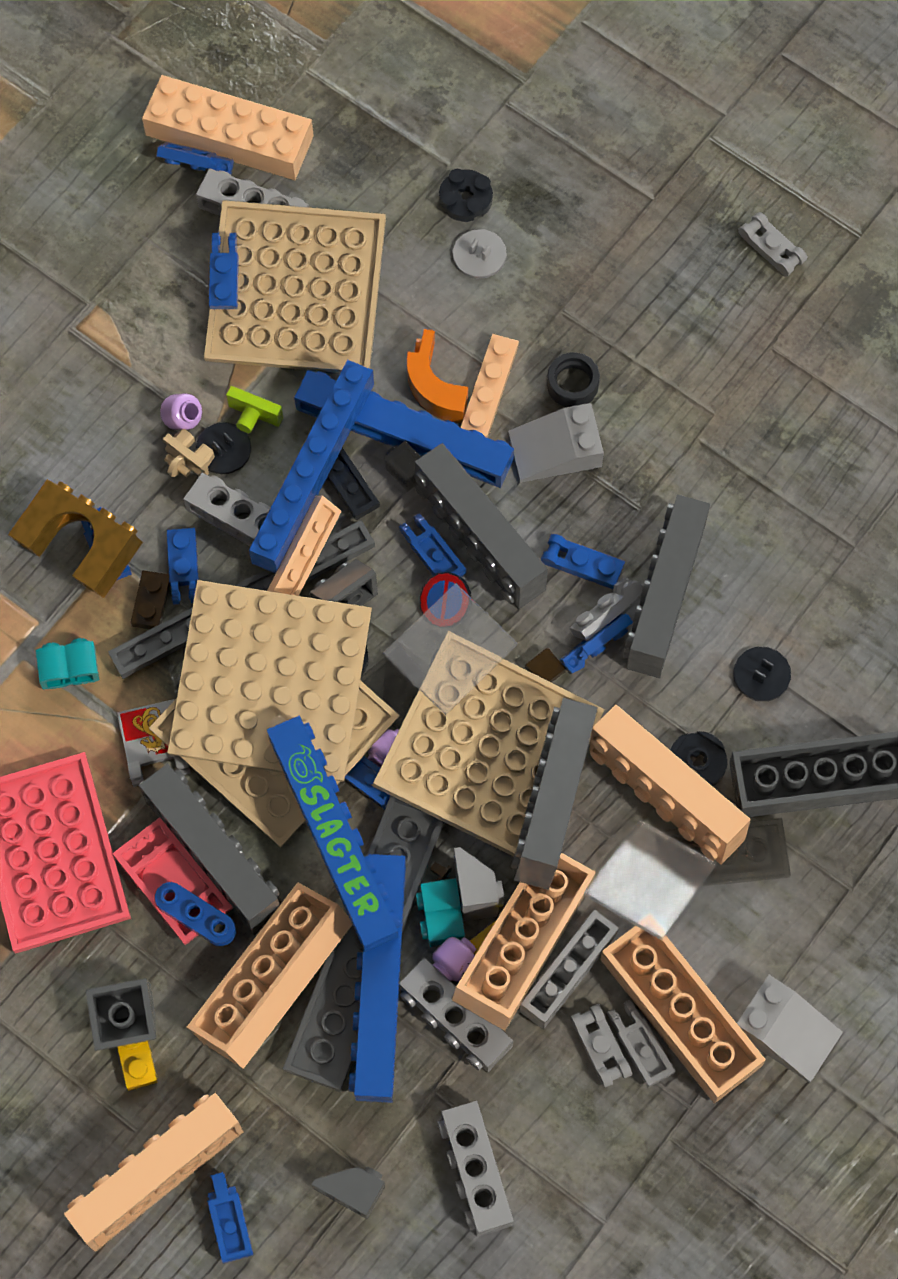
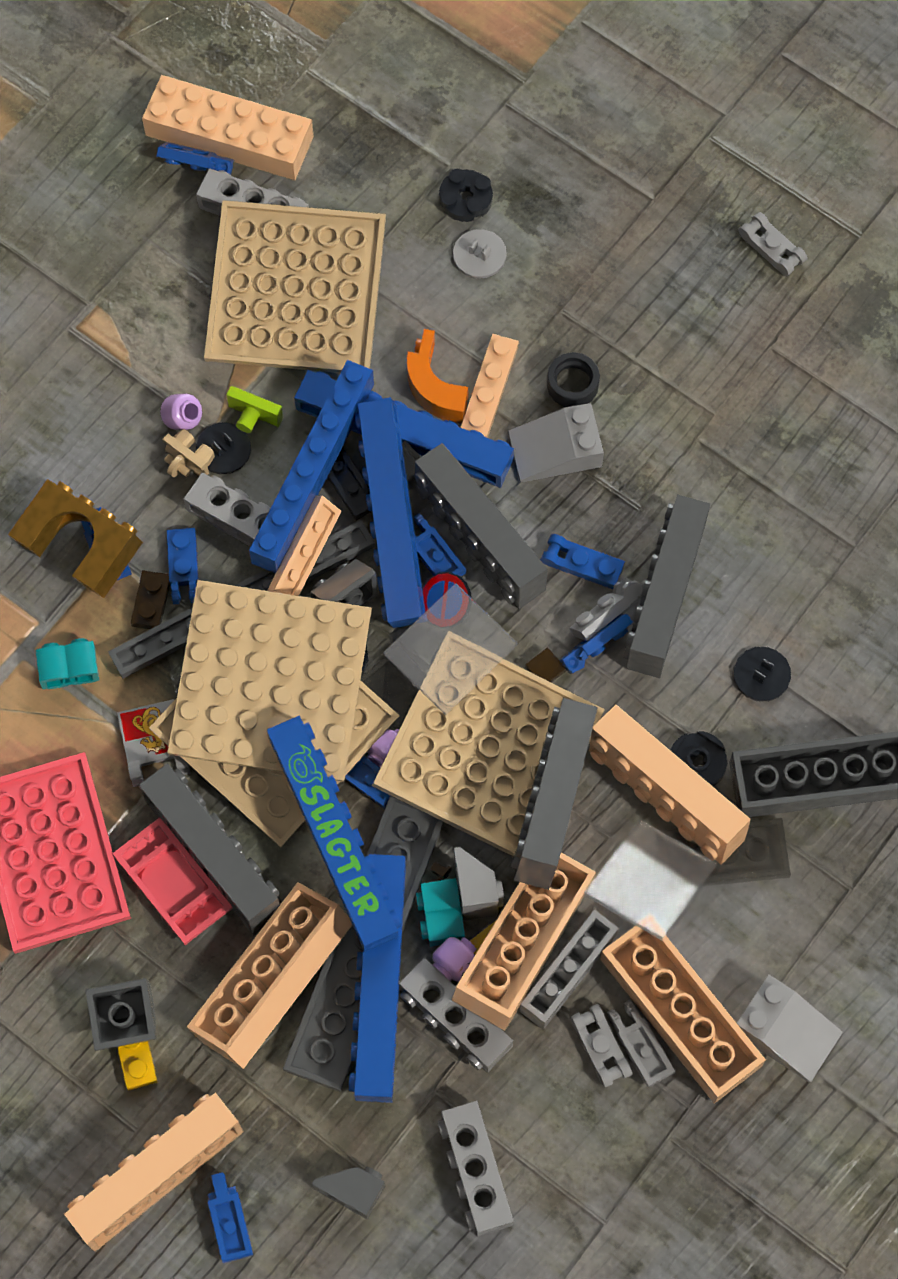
blue plate [155,882,236,946] -> none
blue hinge [209,233,239,309] -> none
none -> blue brick [355,397,427,628]

